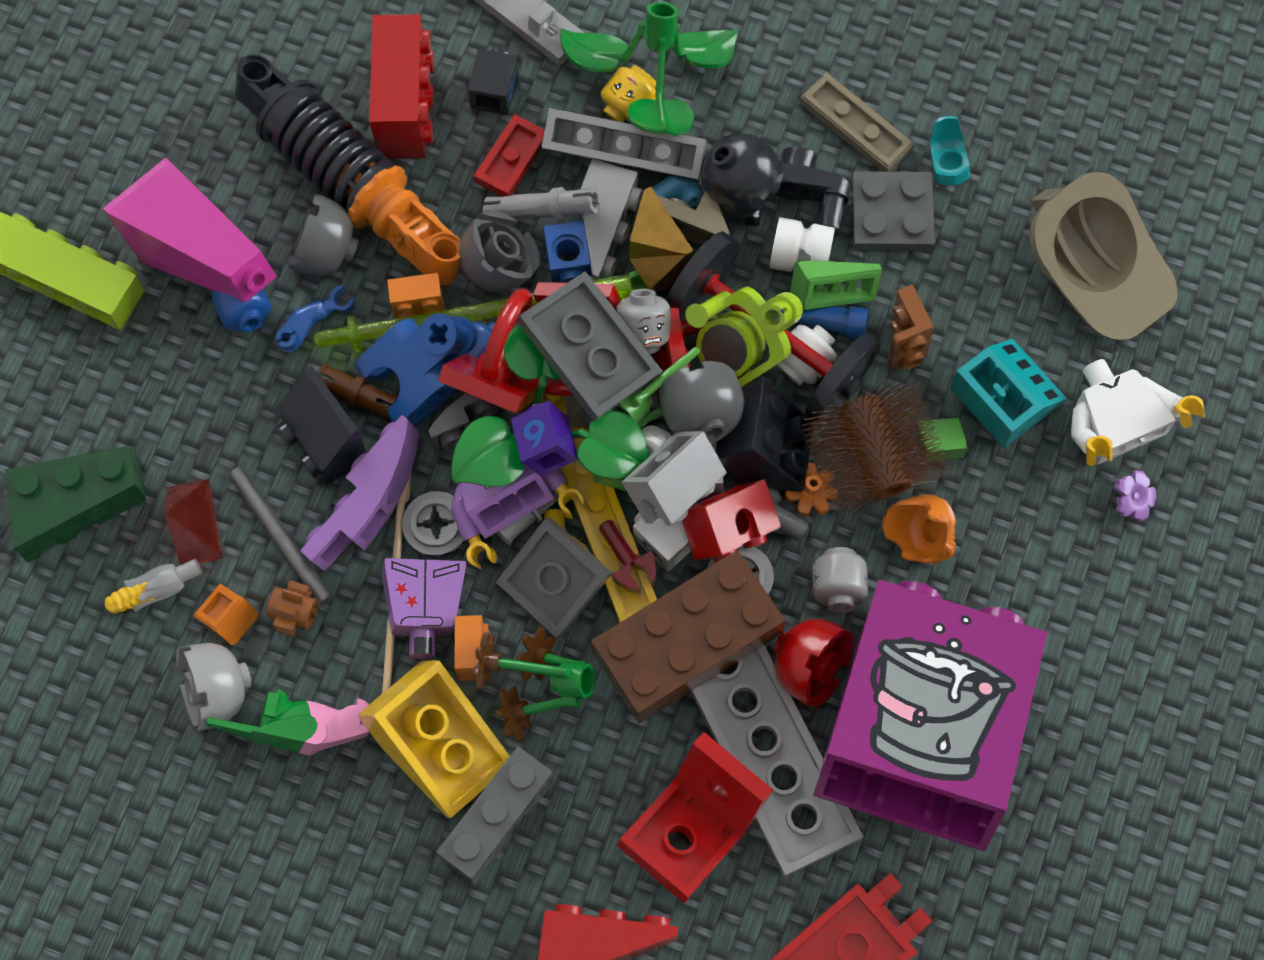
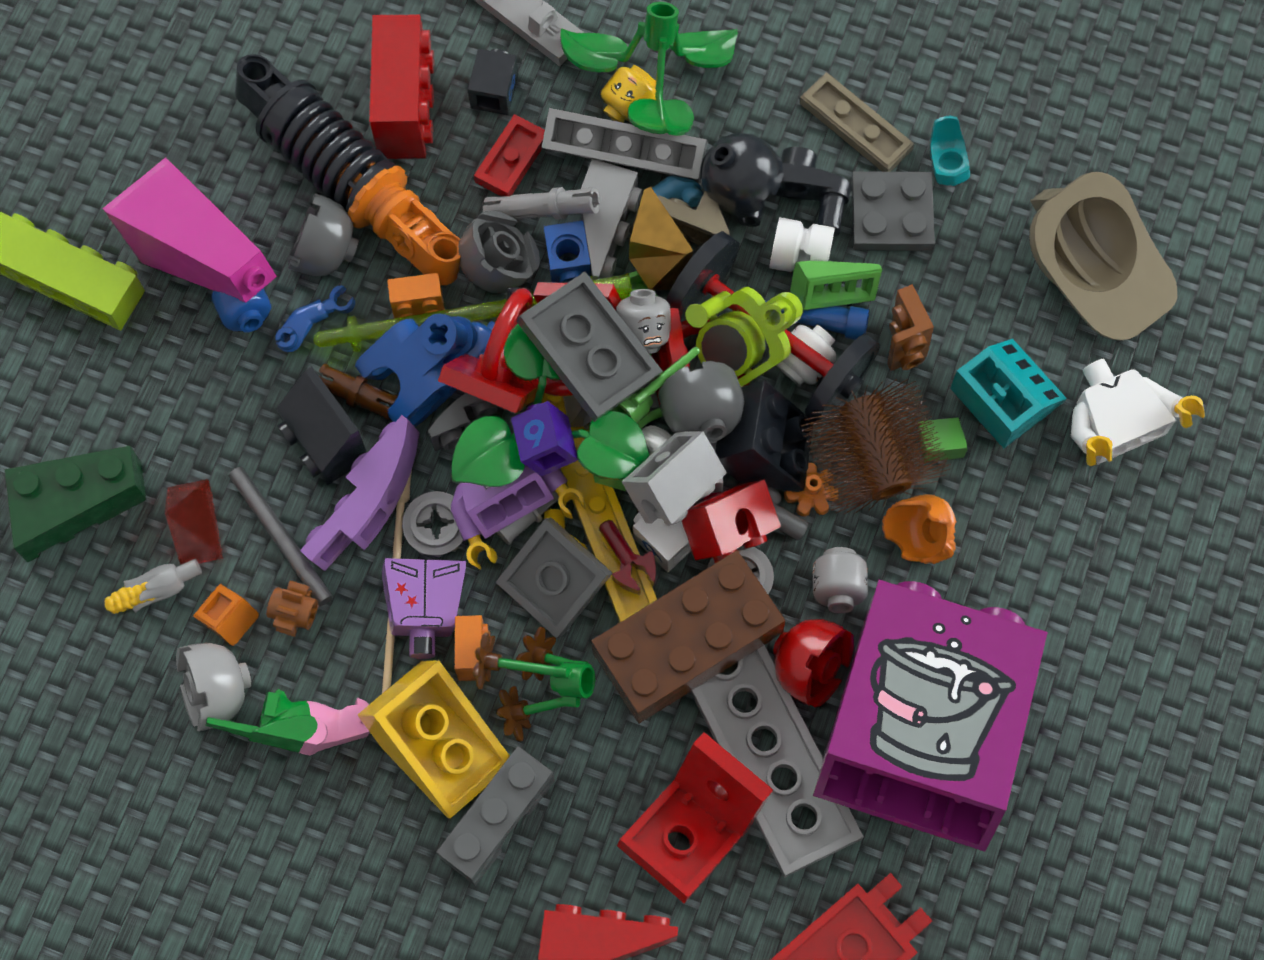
medium lavender plant [1114,470,1156,521] -> none

